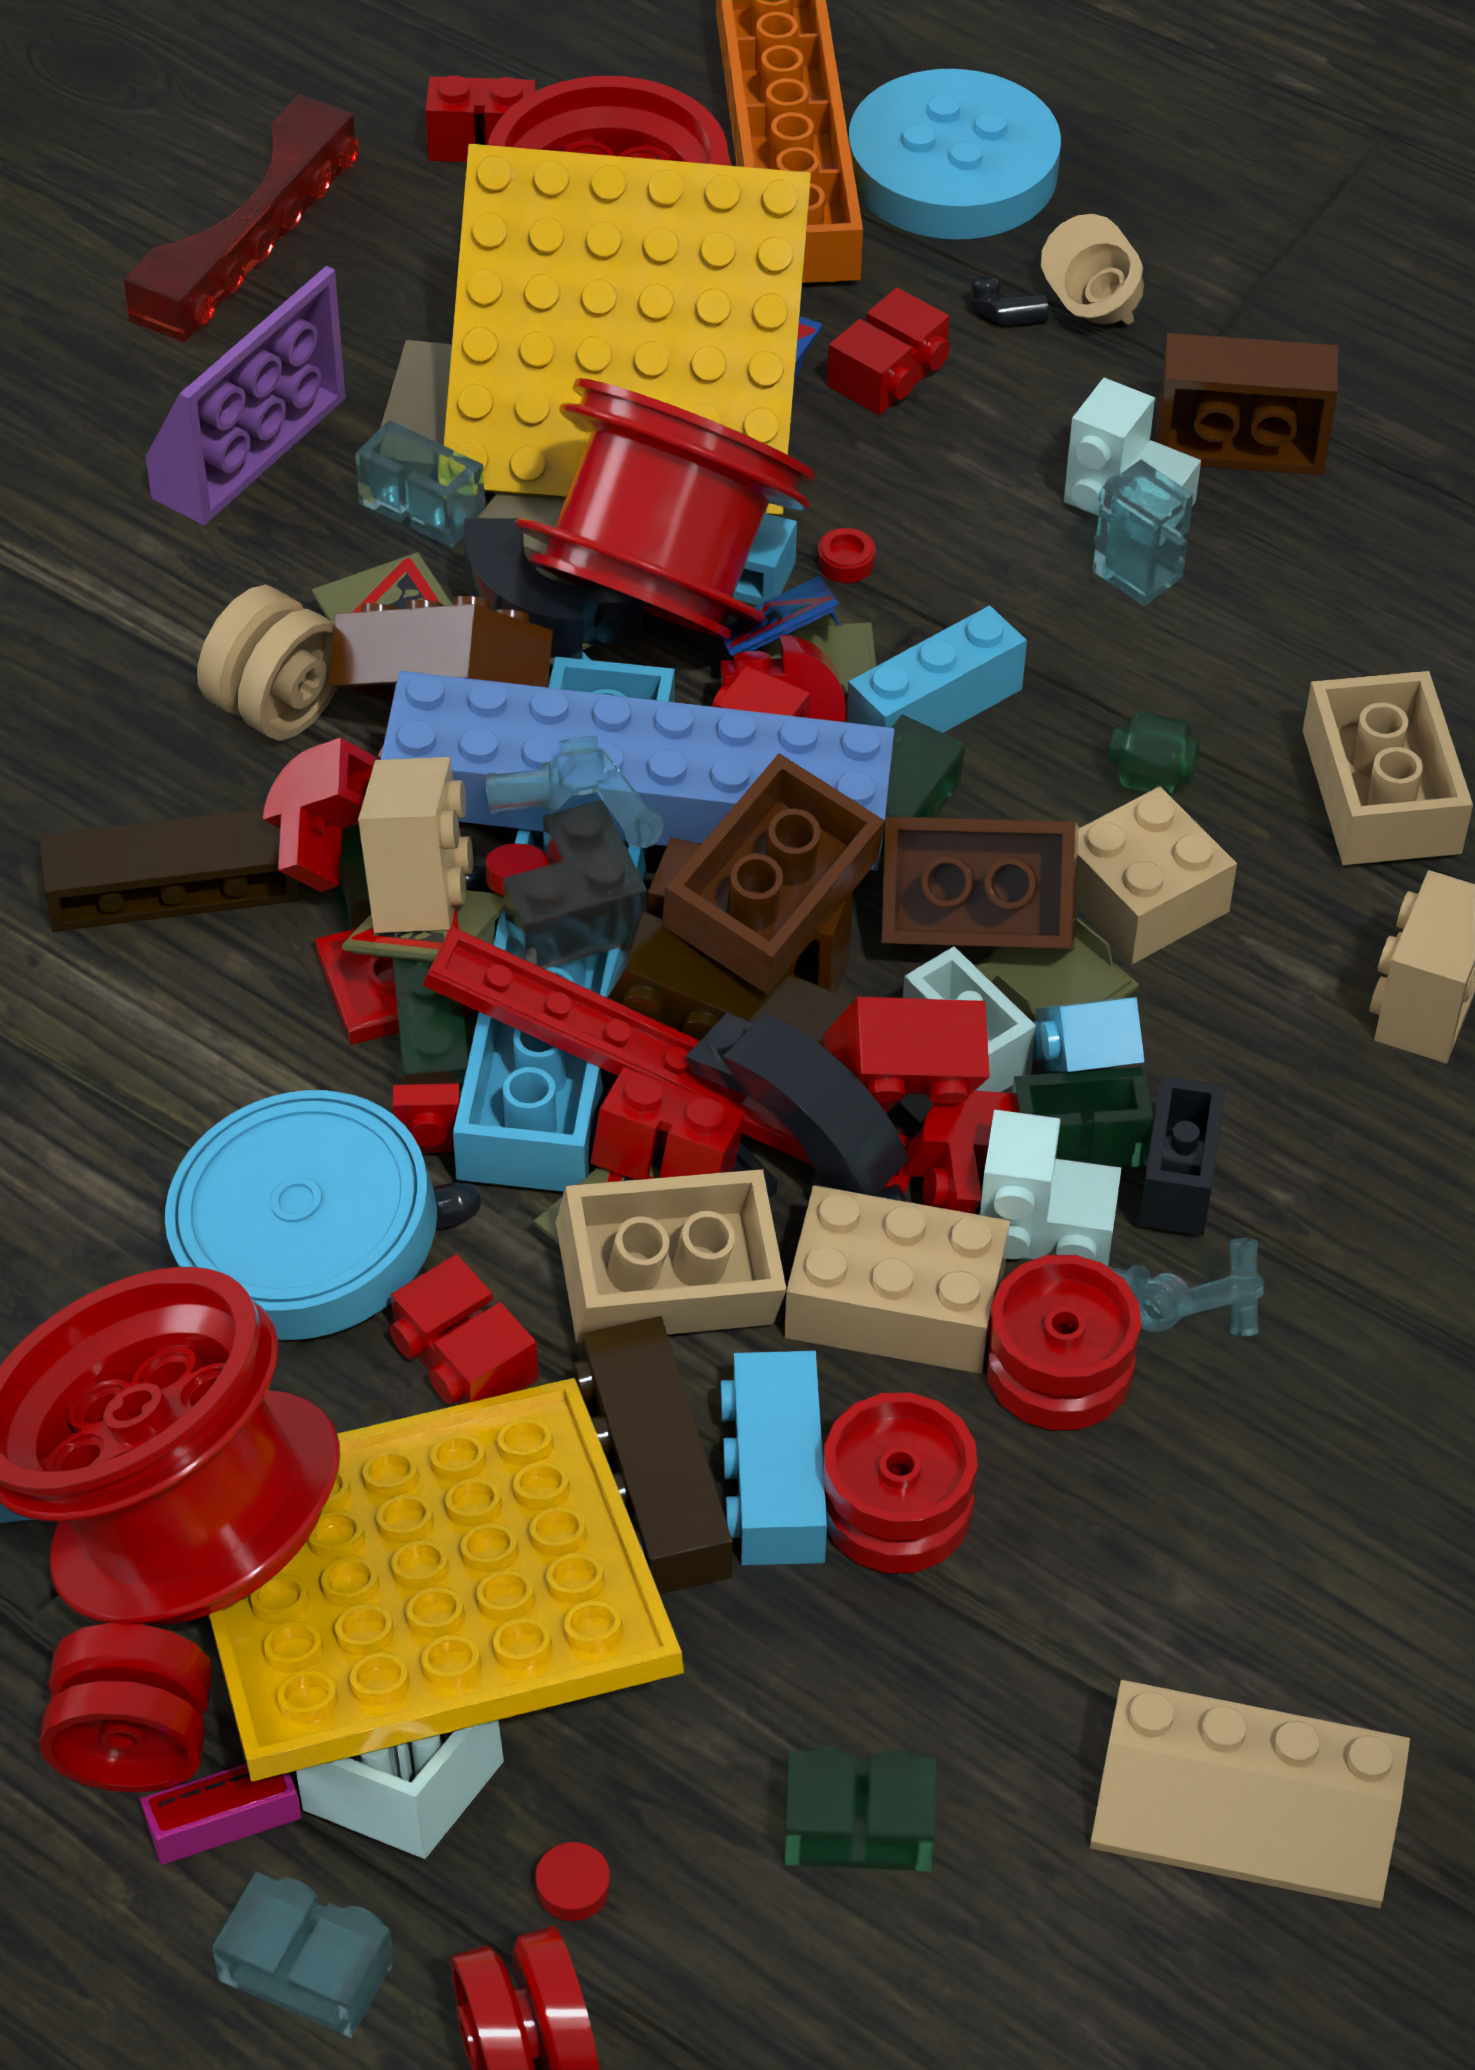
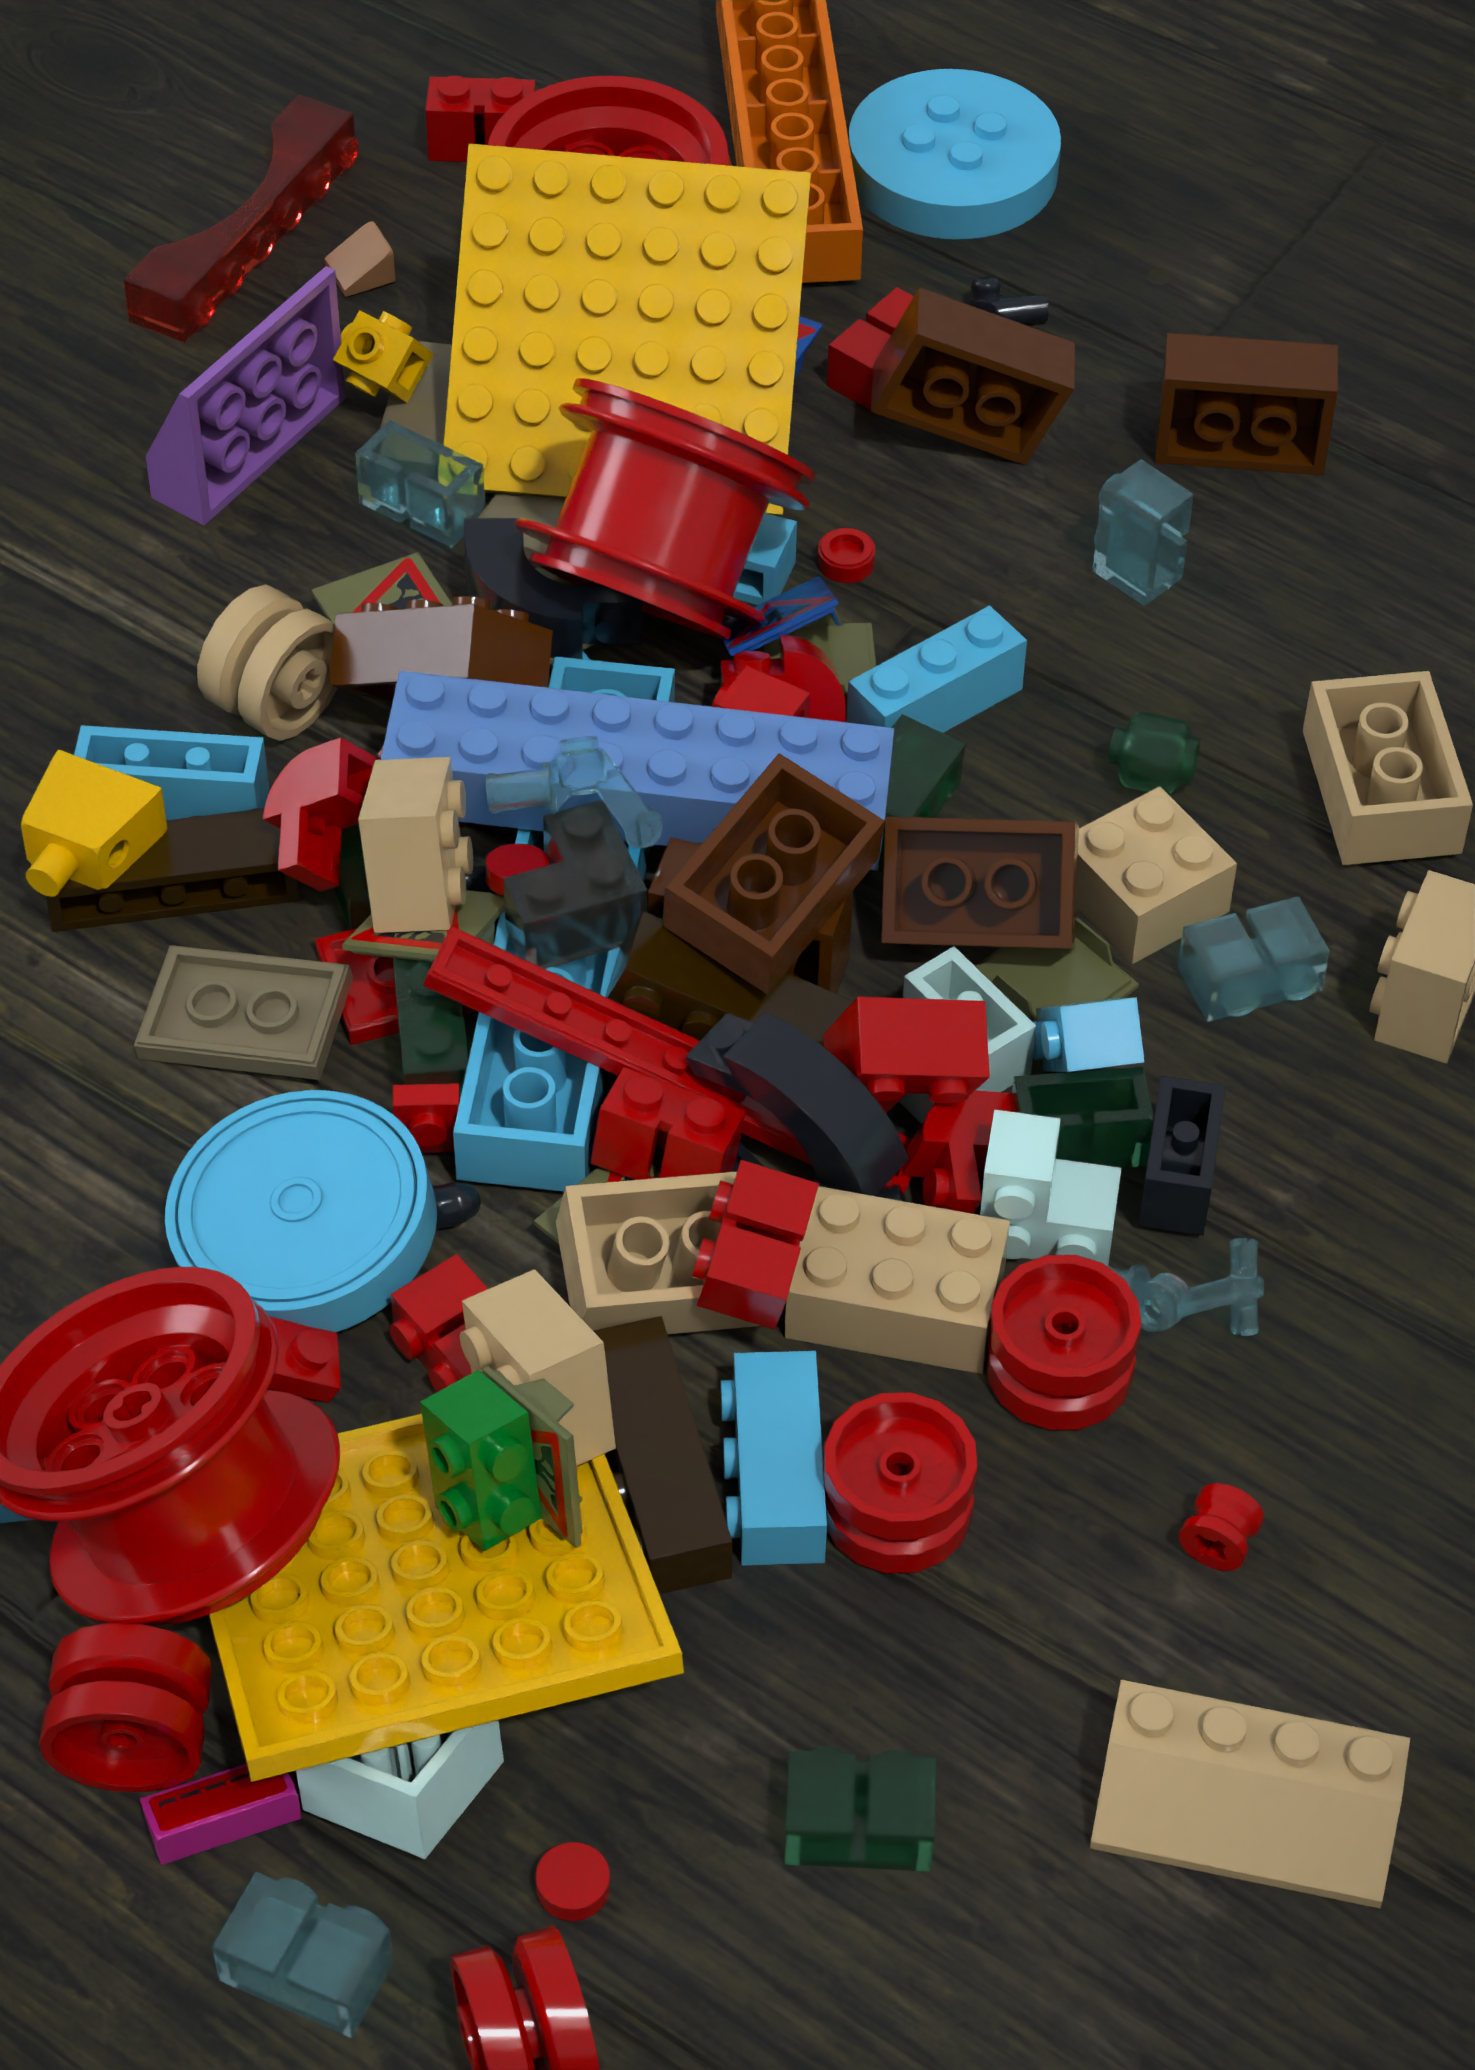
tan piece [1041,214,1144,325] -> none
light aqua brick [1064,378,1201,543] -> none
none -> yellow torso [21,749,168,897]
none -> medium azure brick [74,725,269,820]
none -> dark tan tile [134,945,353,1080]
none -> red bracket [268,1317,341,1403]
none -> medium nougat slope [324,221,396,297]
none -> yellow brick [333,310,434,403]
none -> green brick [420,1370,542,1551]
none -> tan brick [460,1269,616,1466]
none -> olive piece [482,1366,582,1548]
none -> red piece [691,1160,819,1330]
none -> reddish brown brick [871,287,1075,465]
none -> clear light blue piece [1177,896,1330,1022]
none -> red wheel [1179,1483,1265,1571]

